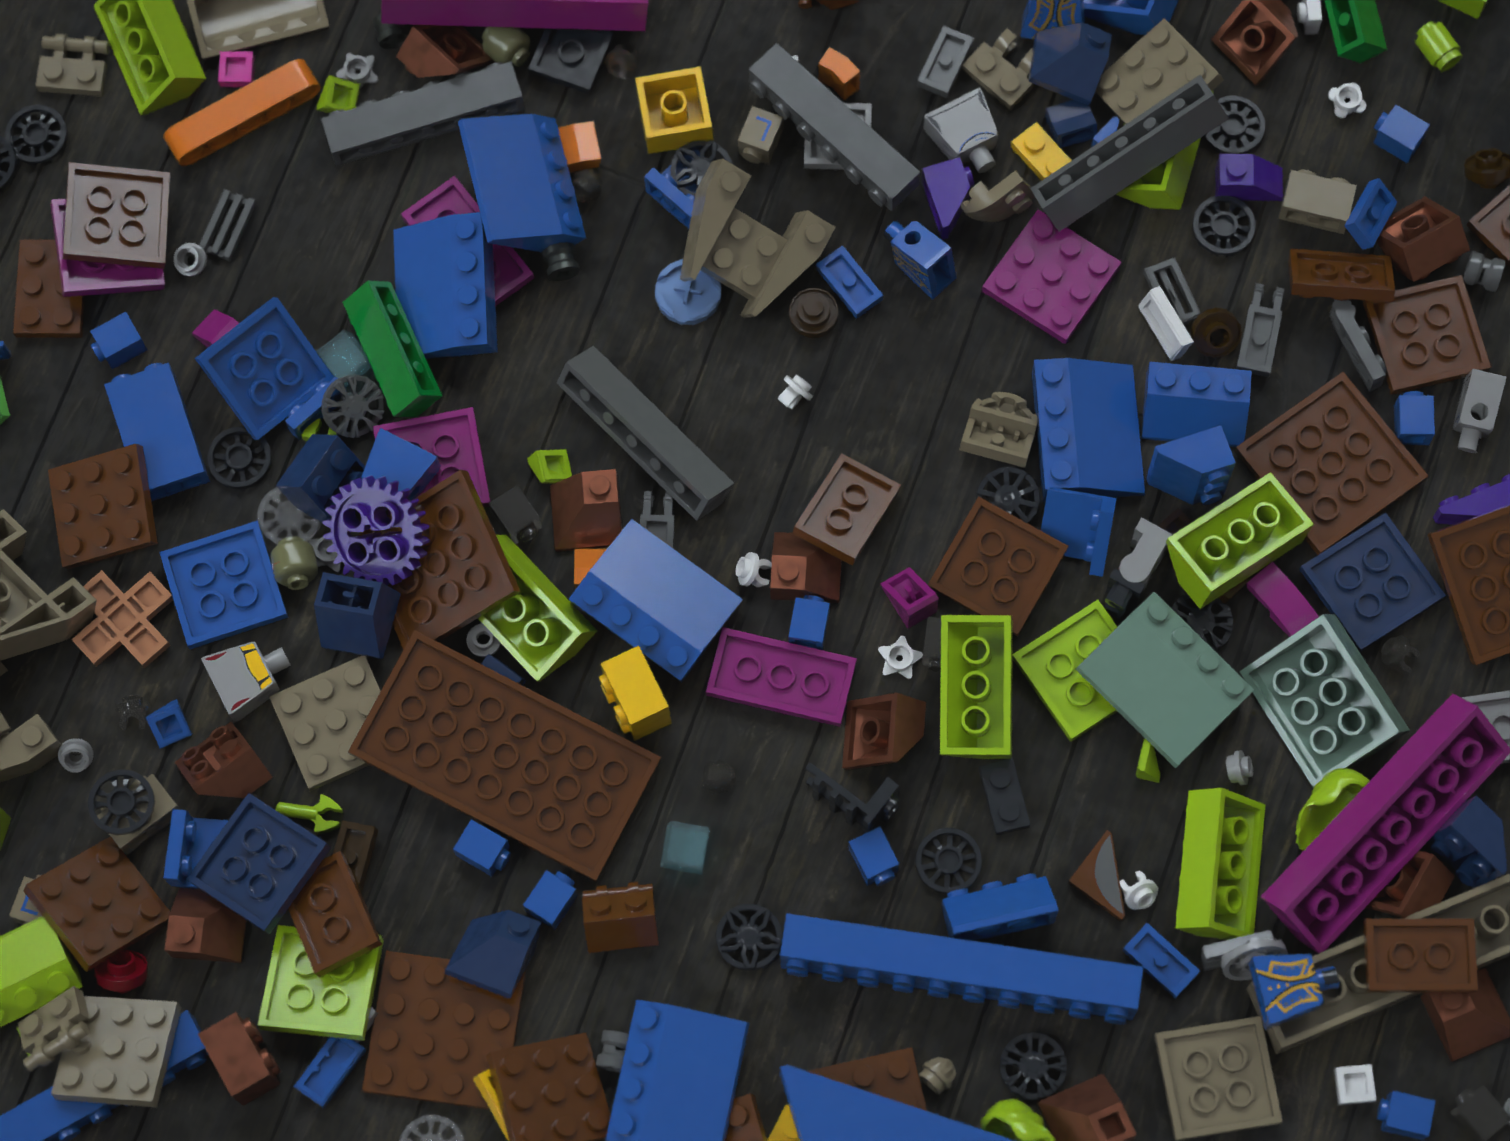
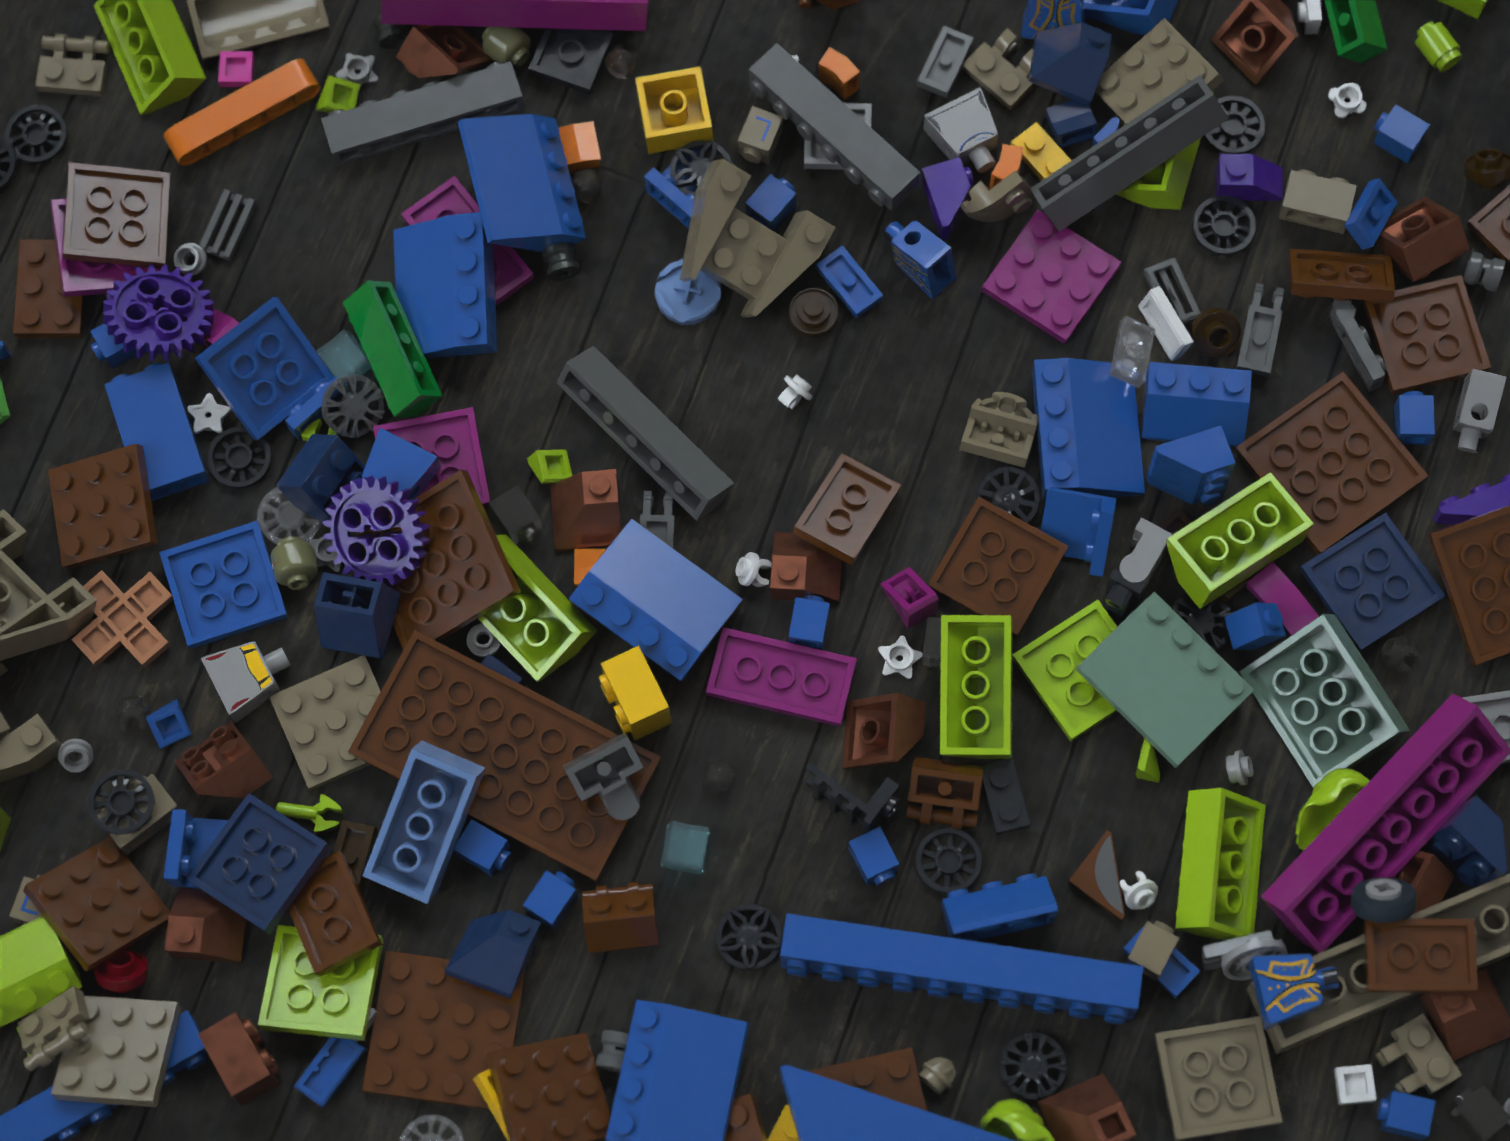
none -> dark purple gear [103,264,214,361]
none -> white plate [187,393,231,434]
none -> medium blue brick [363,740,486,904]
none -> dark grey brick [563,733,644,820]
none -> blue brick [745,174,797,231]
none -> reddish brown brick [907,757,984,830]
none -> orange piece [990,144,1023,189]
none -> clear plate [1109,316,1155,388]
none -> dark tan brick [1125,921,1179,981]
none -> blue brick [1224,603,1286,650]
none -> black wheel [1351,877,1417,923]
none -> dark tan plate [1375,1014,1462,1095]

